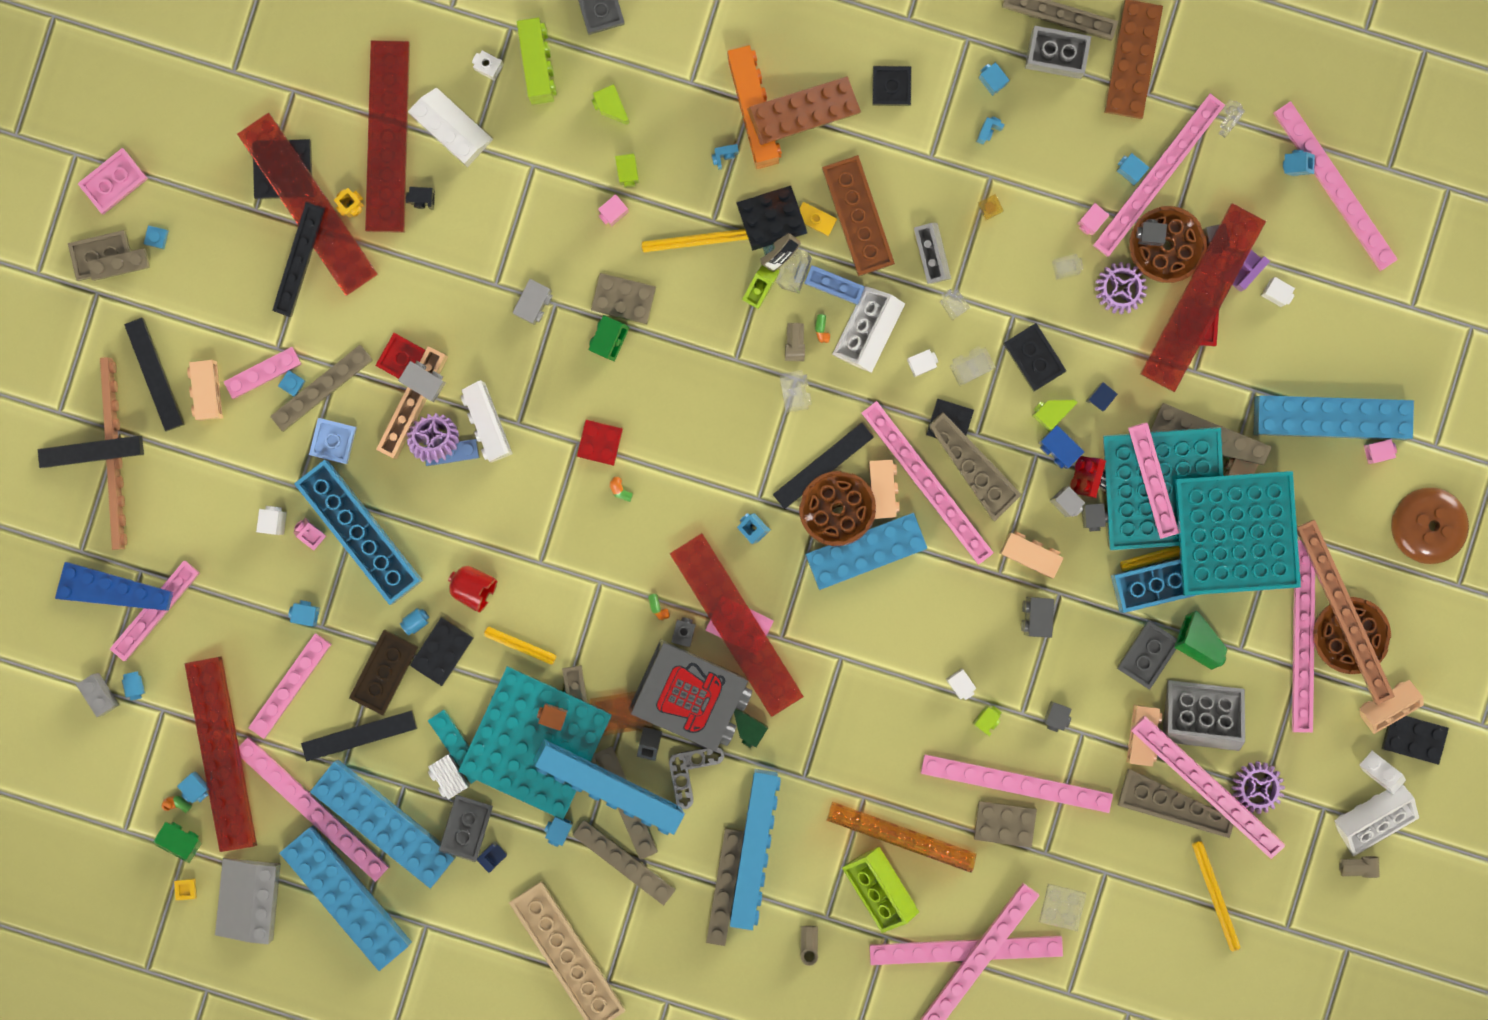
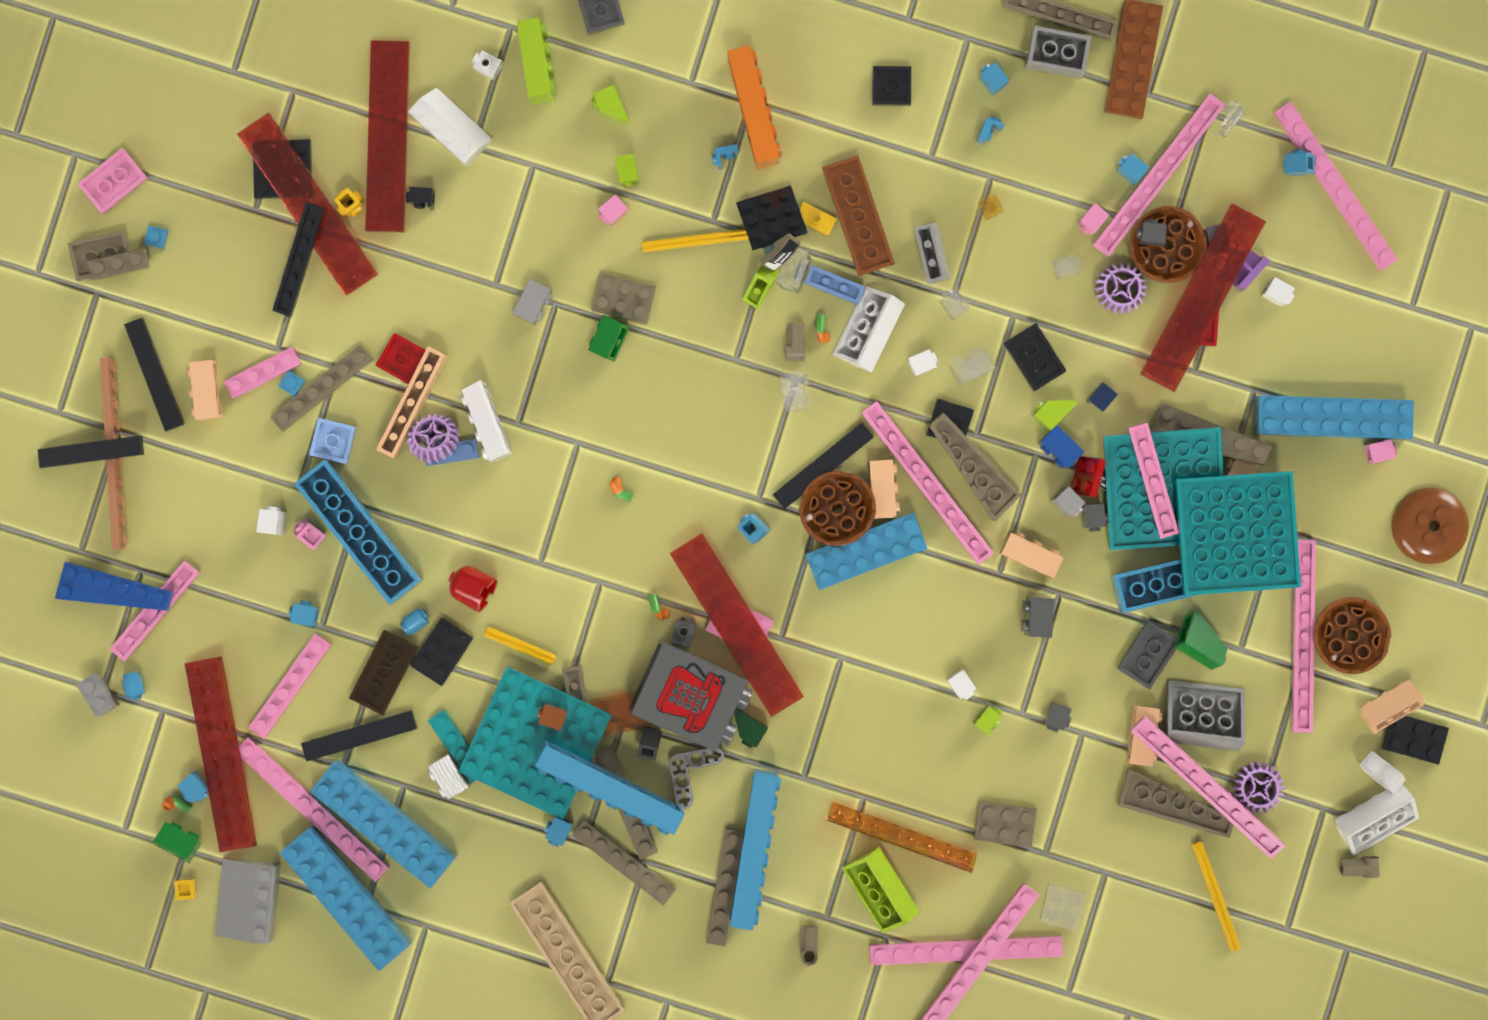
light grey brick [398,361,446,402] -> none
dark grey plate [438,795,493,862] -> none
dark blue panel [477,841,507,873] -> none
red plate [577,420,623,466] -> none
dark orange plate [747,76,861,145] -> none
bright pink plate [921,754,1113,813] -> none
yellow axle [1120,546,1180,571] -> none
nougat plate [1297,520,1395,705] -> none

